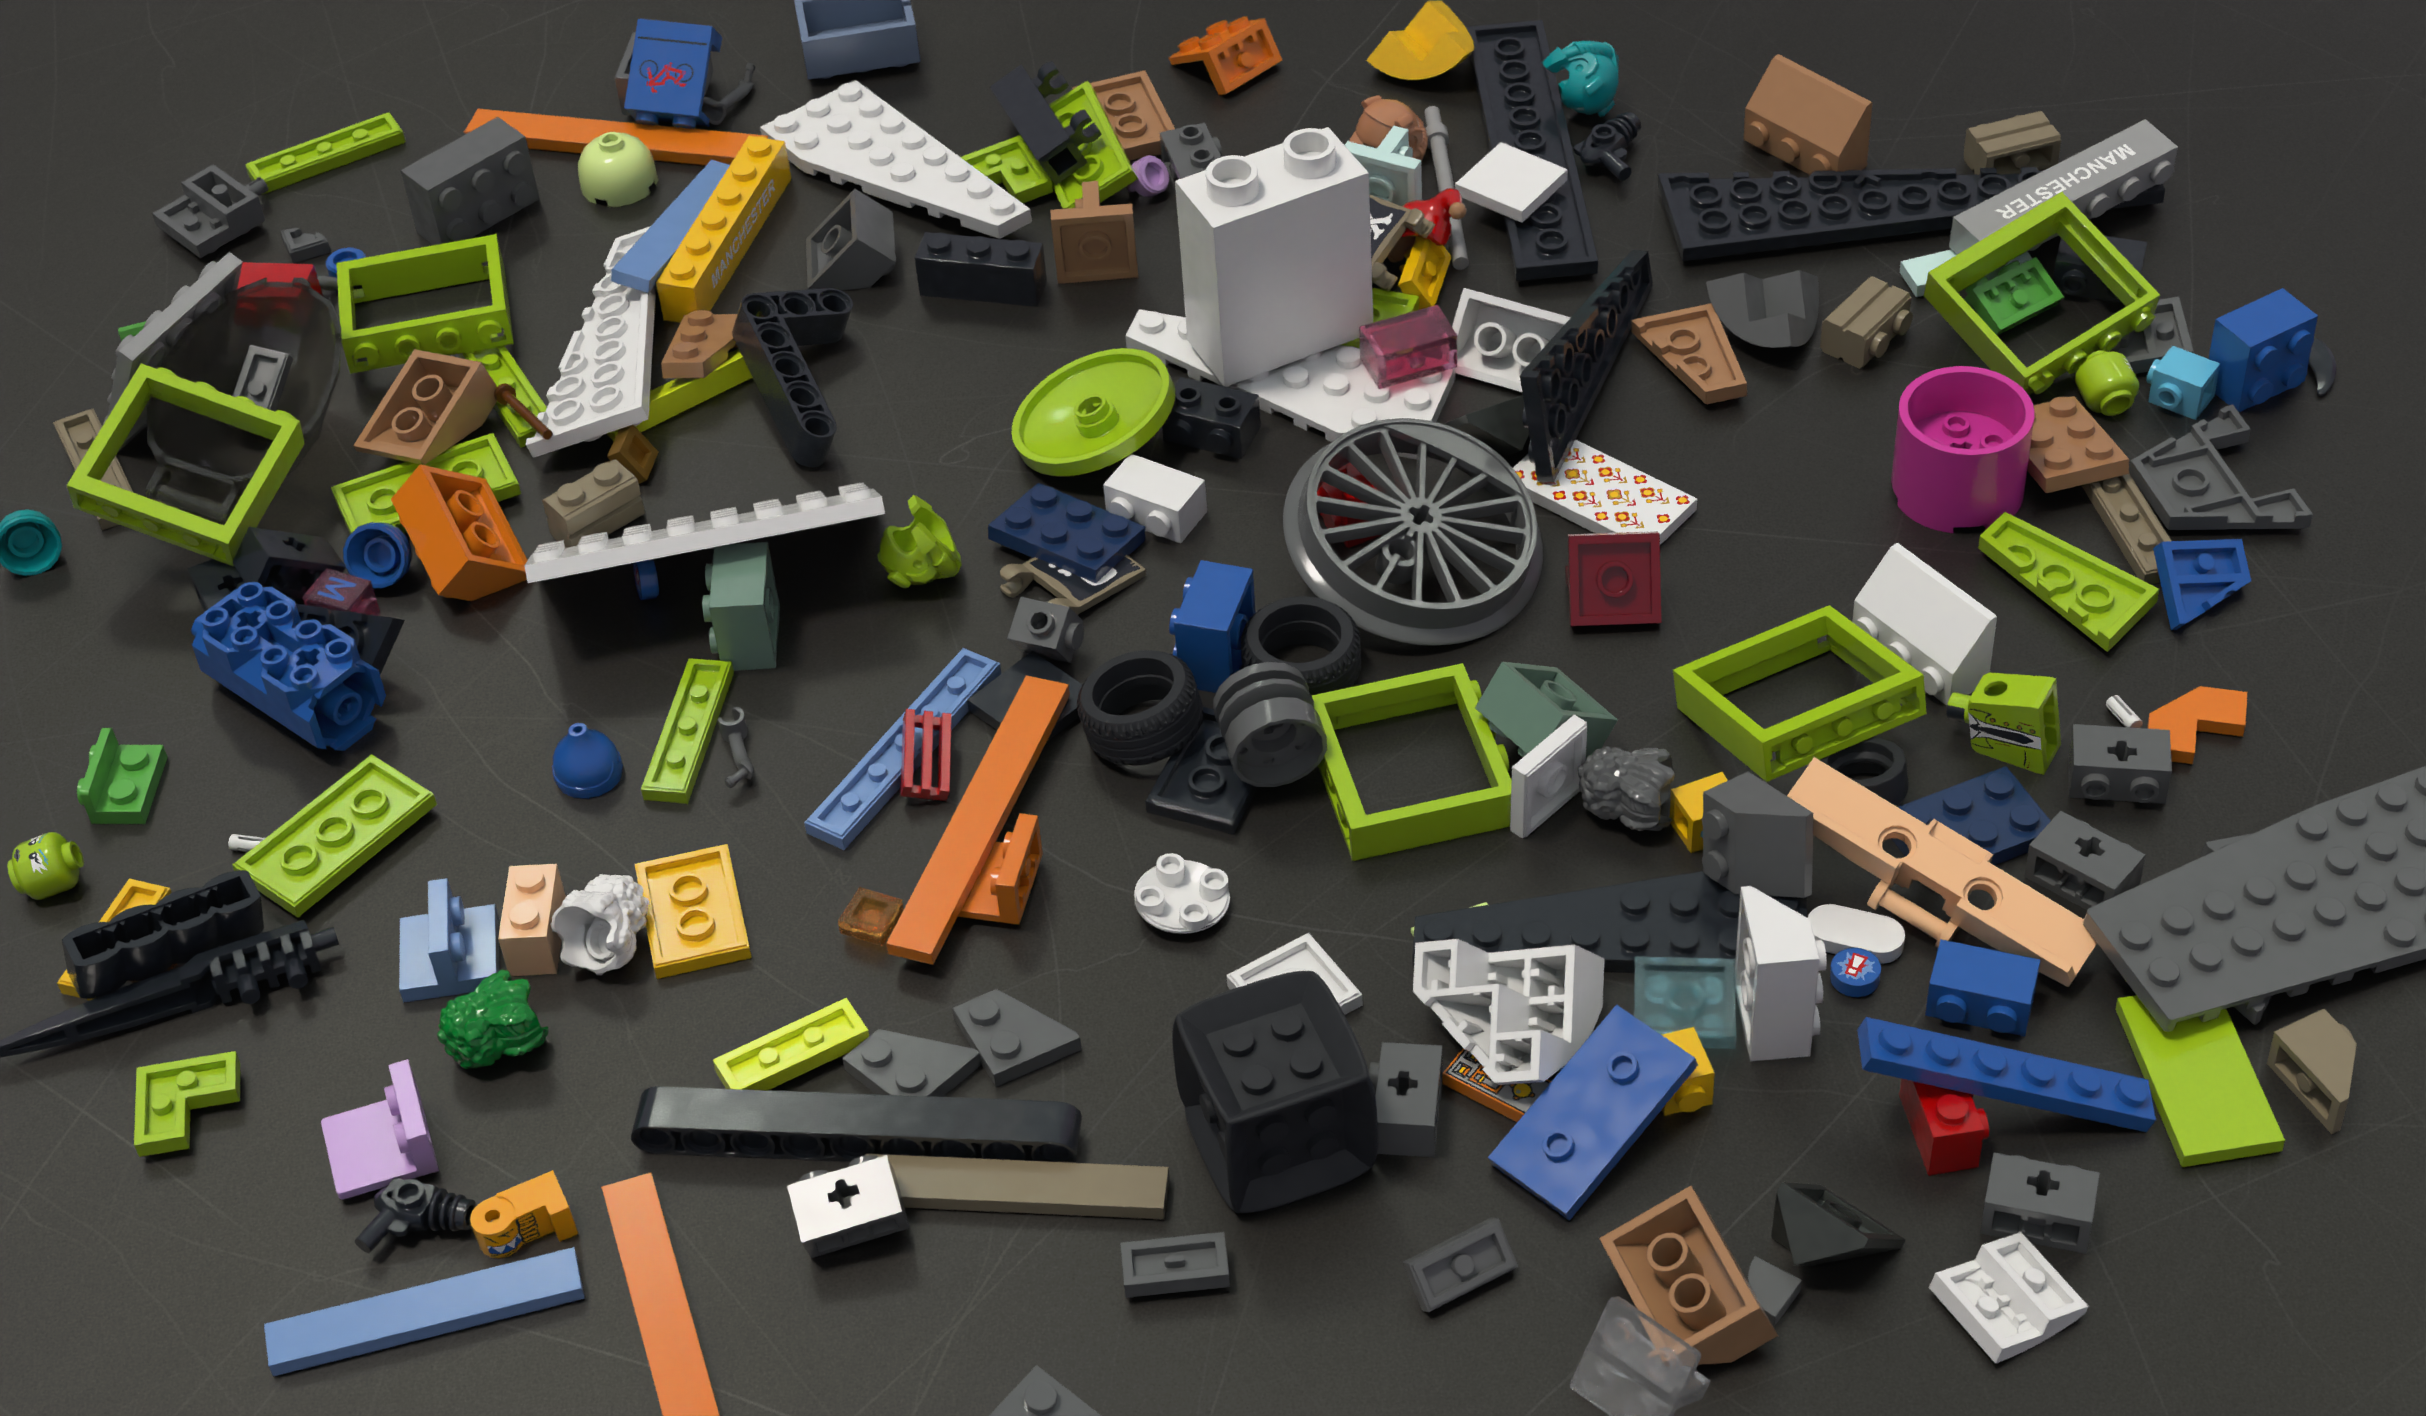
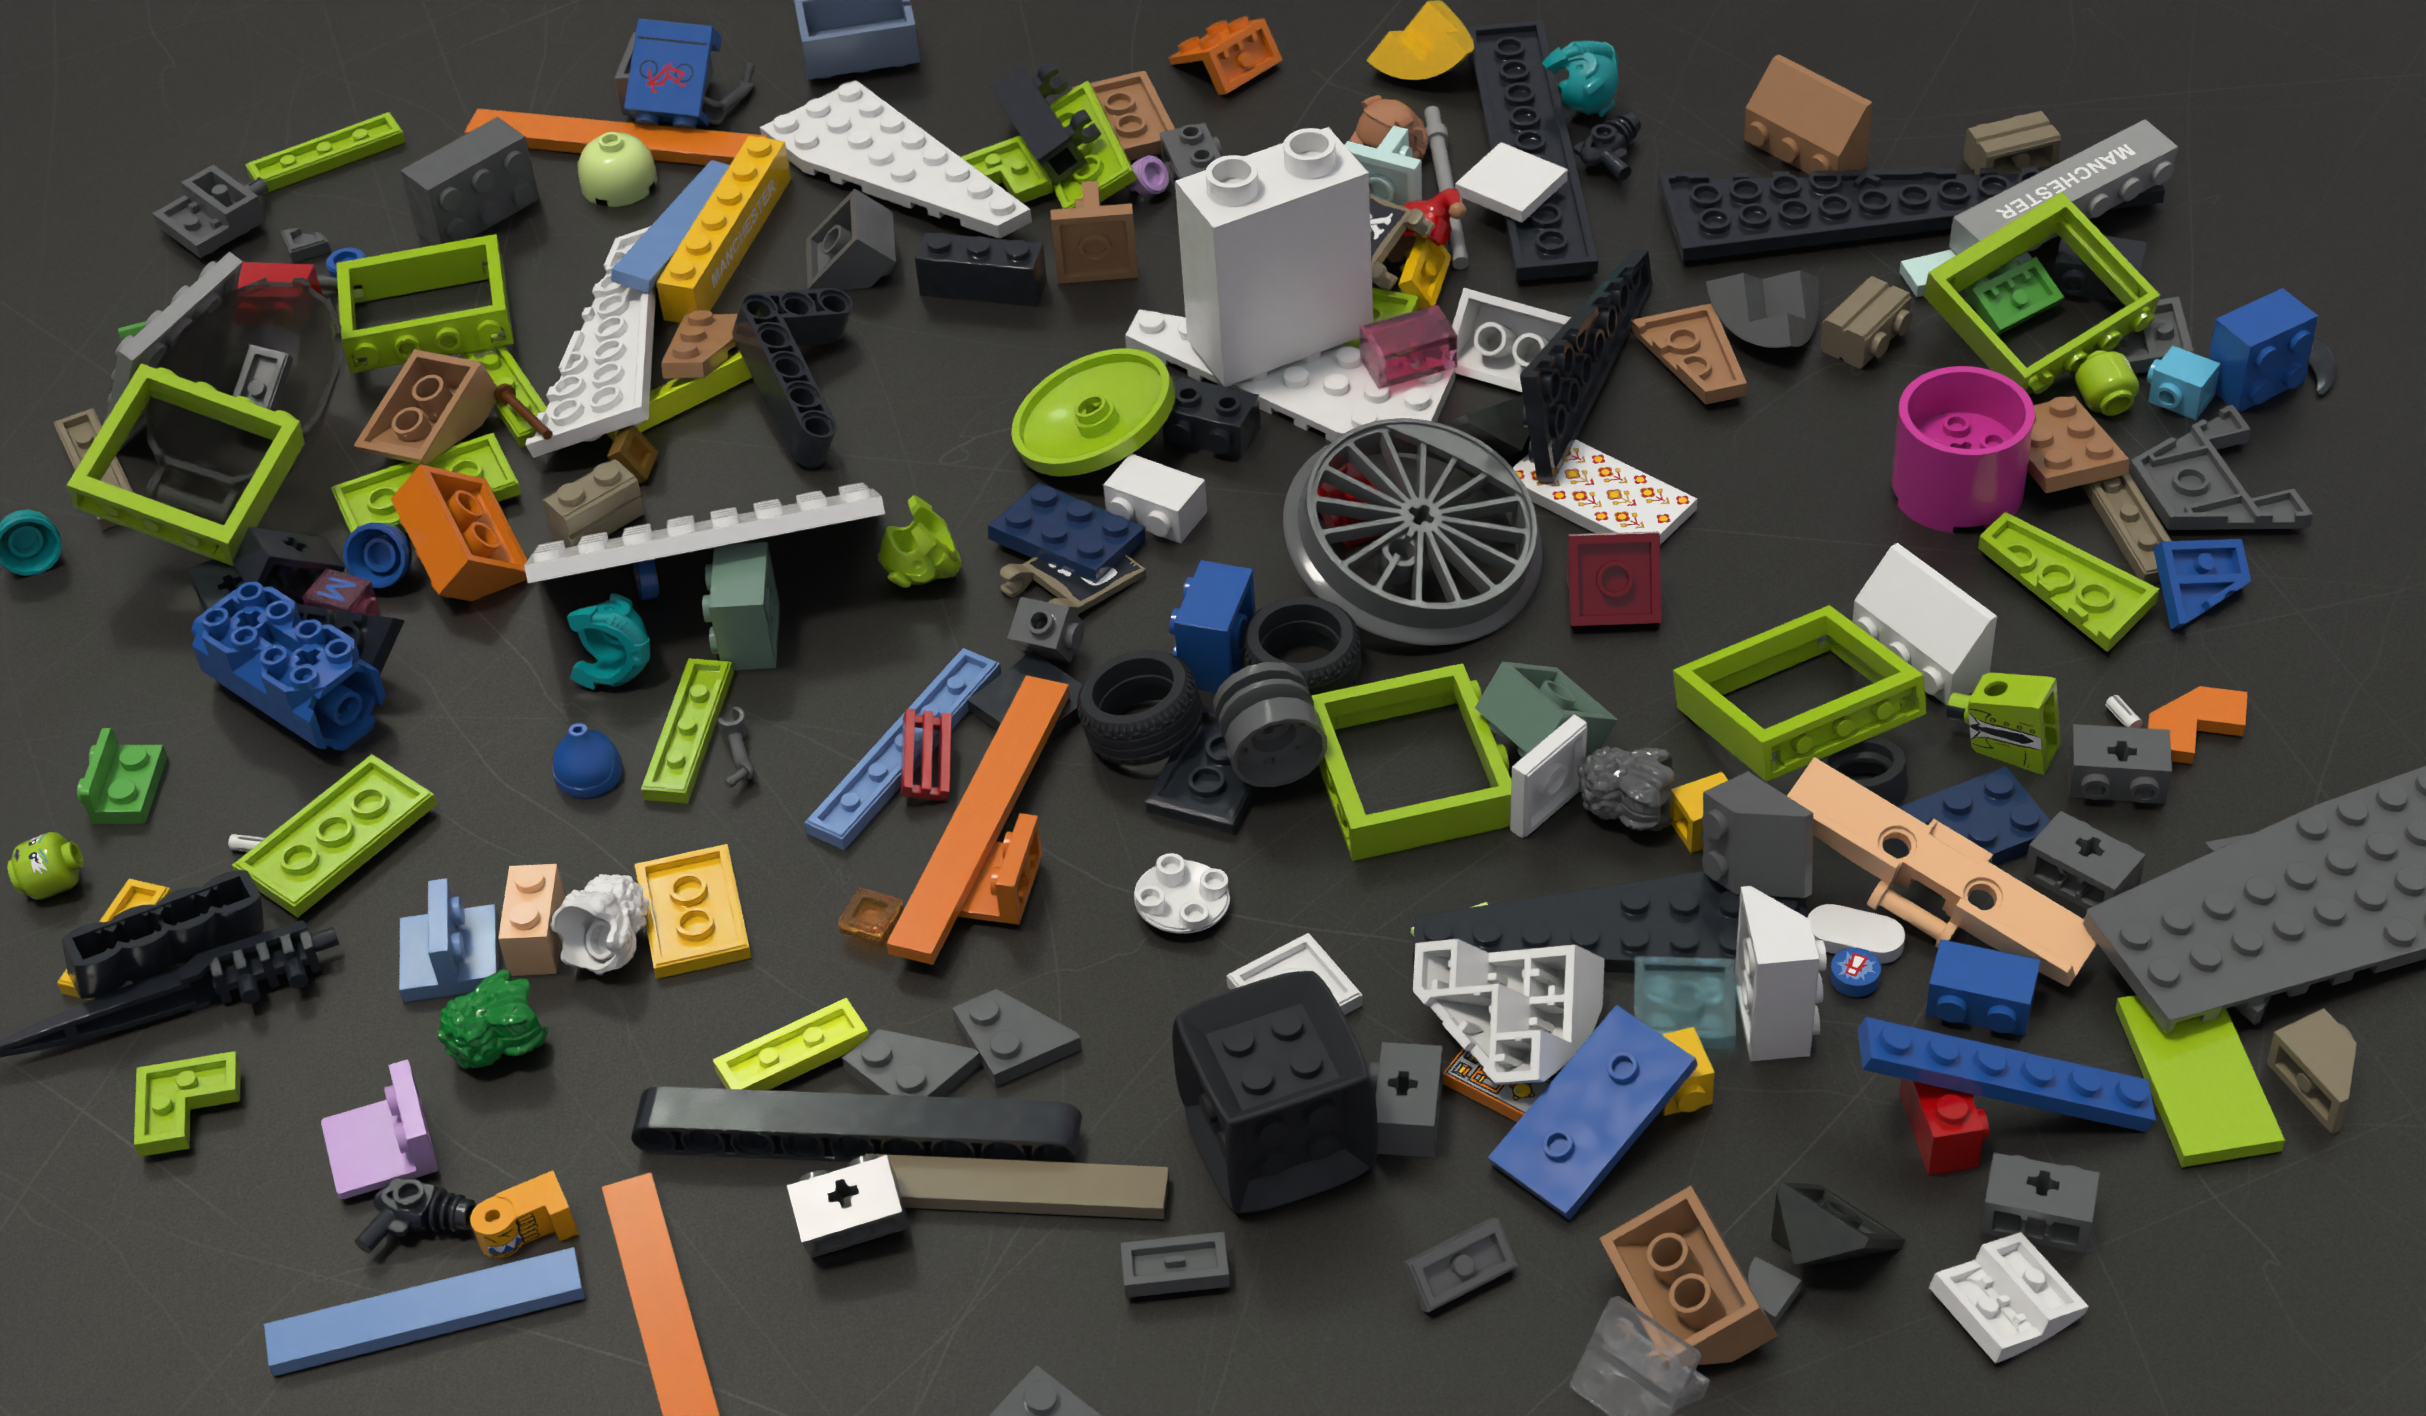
none -> teal helmet [567,593,650,689]

